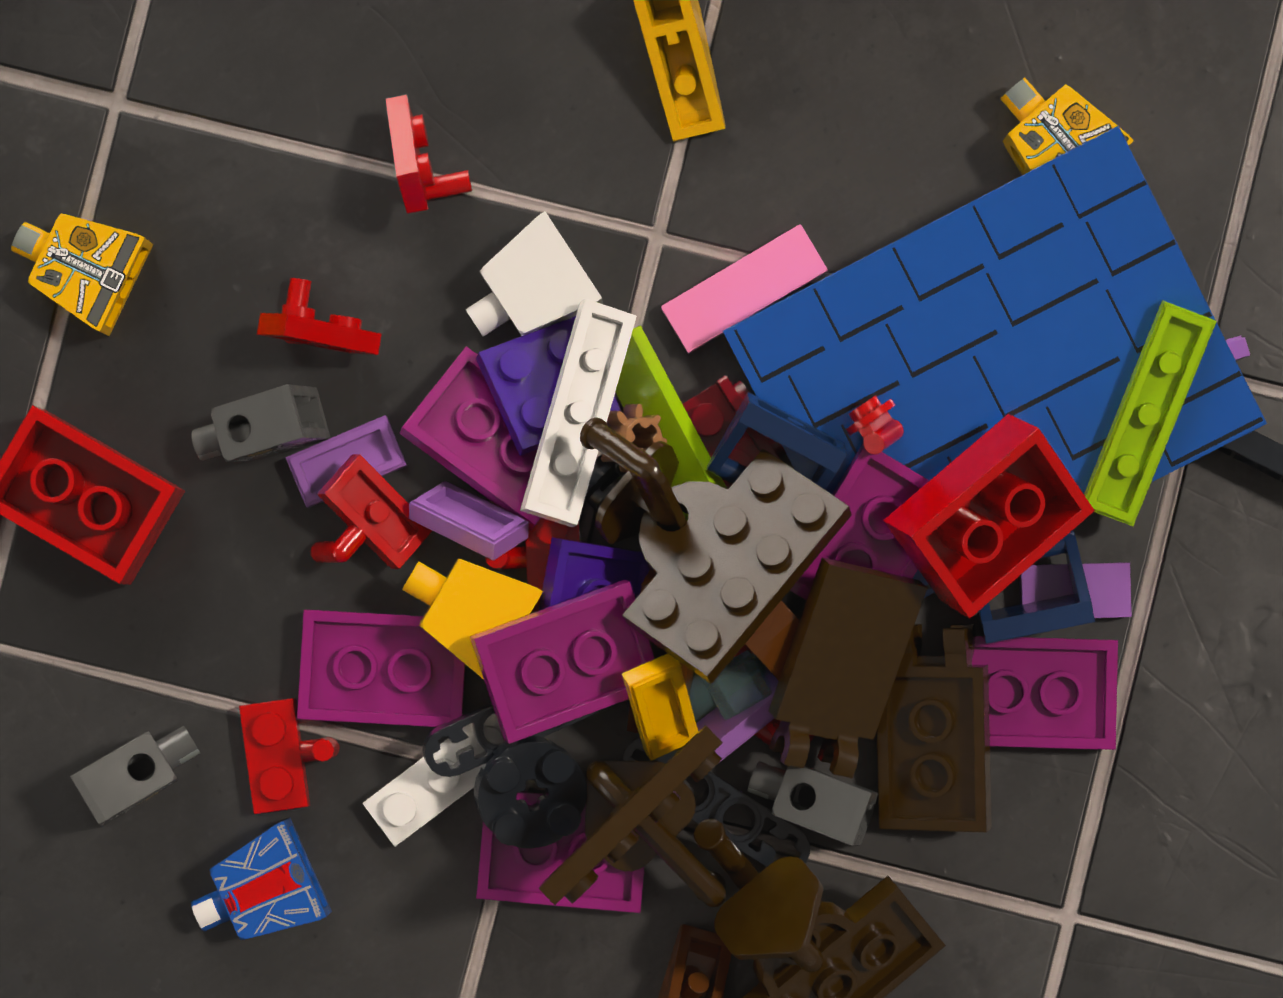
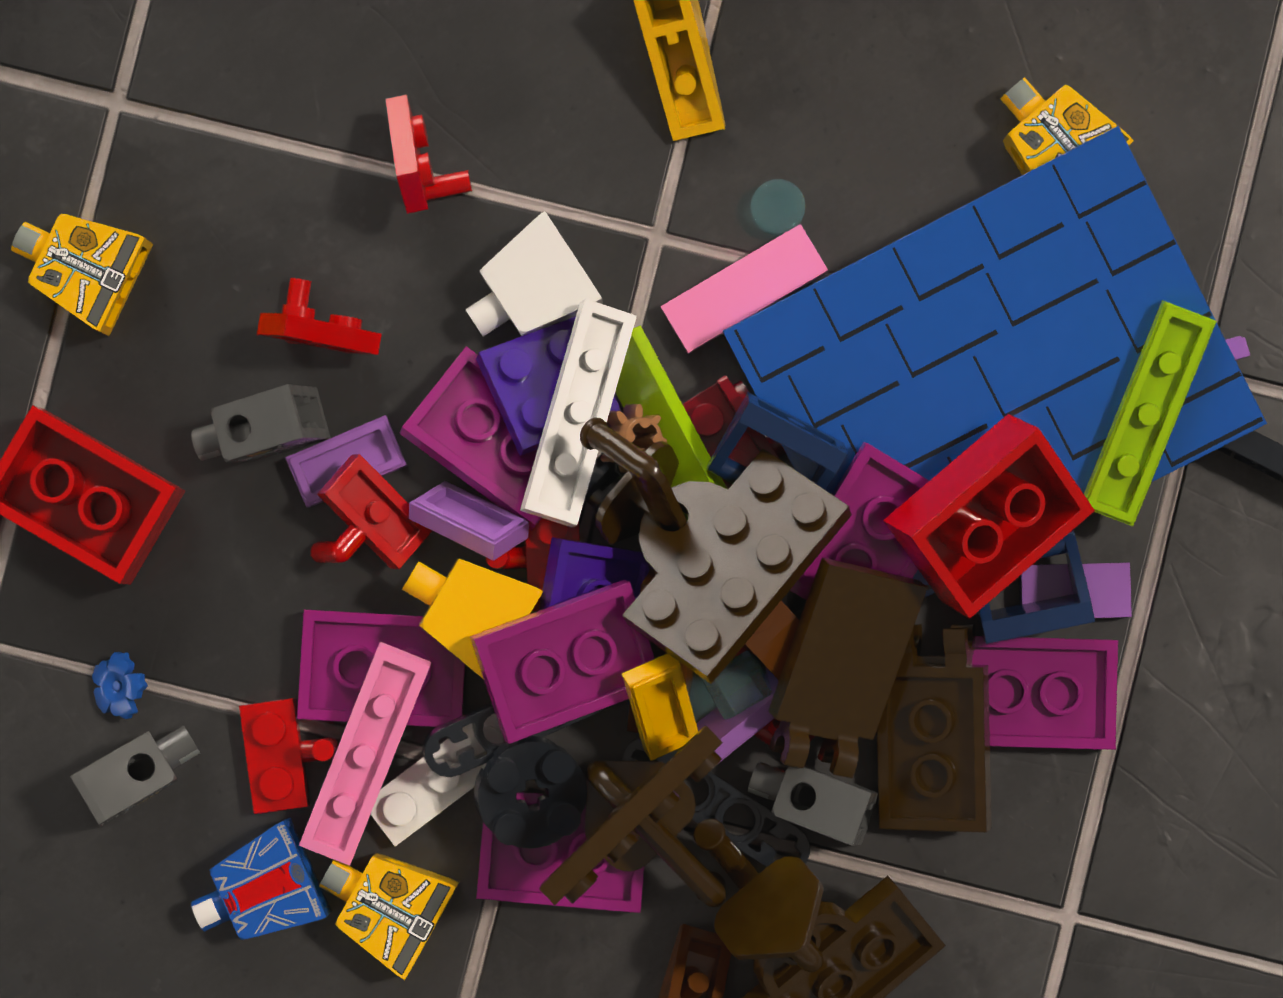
red plate [845,395,904,455] -> none
none -> blue plant [92,652,148,719]
none -> bright pink plate [299,642,431,866]
none -> torso [319,853,459,980]
none -> clear light blue tile [751,179,805,235]

